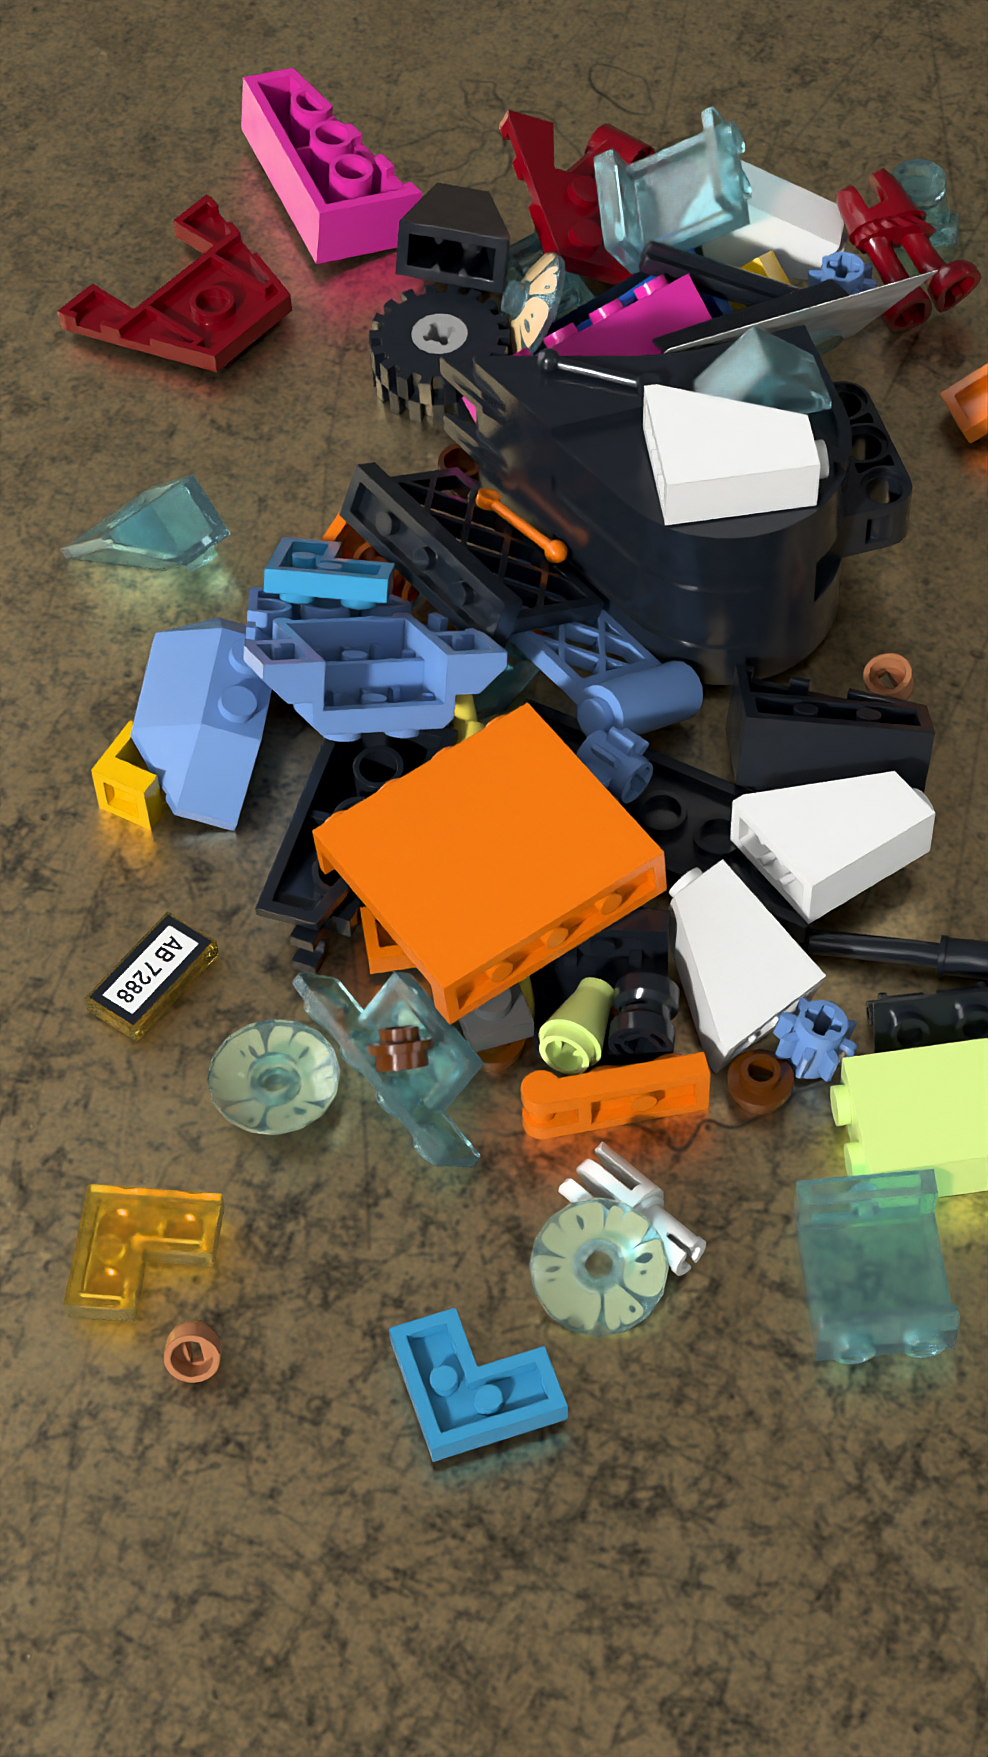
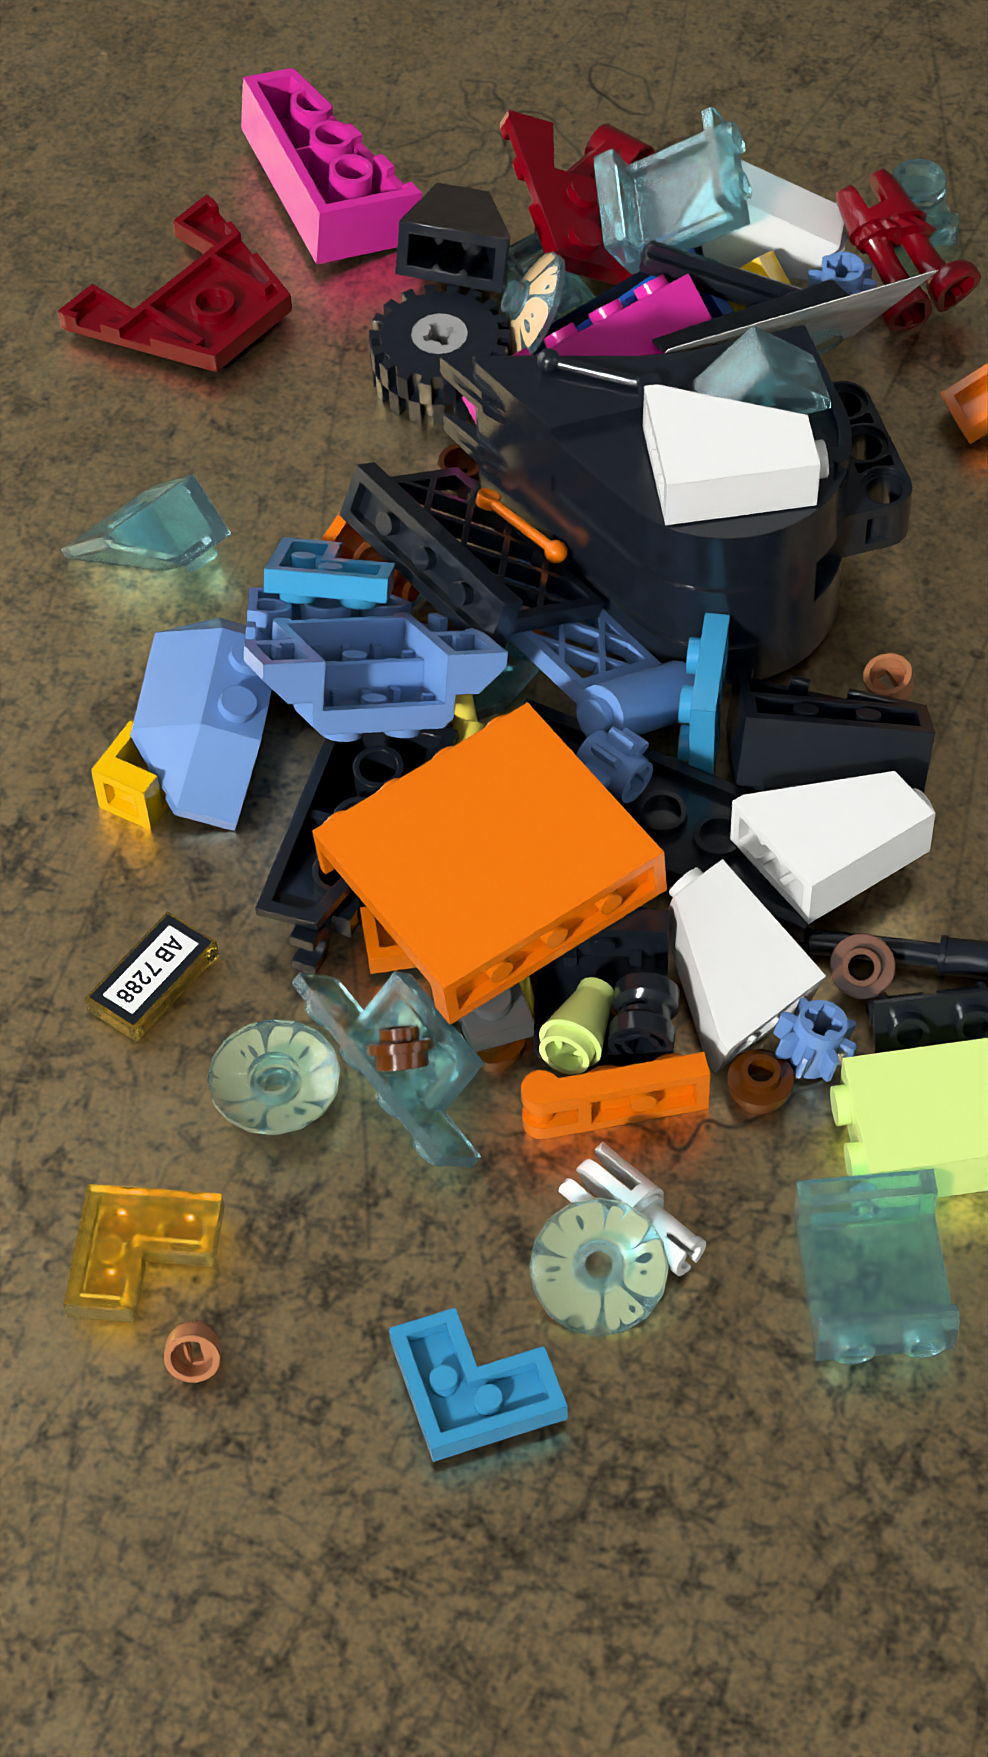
none -> dark azure plate [678,613,730,775]
none -> reddish brown plate [830,933,896,999]

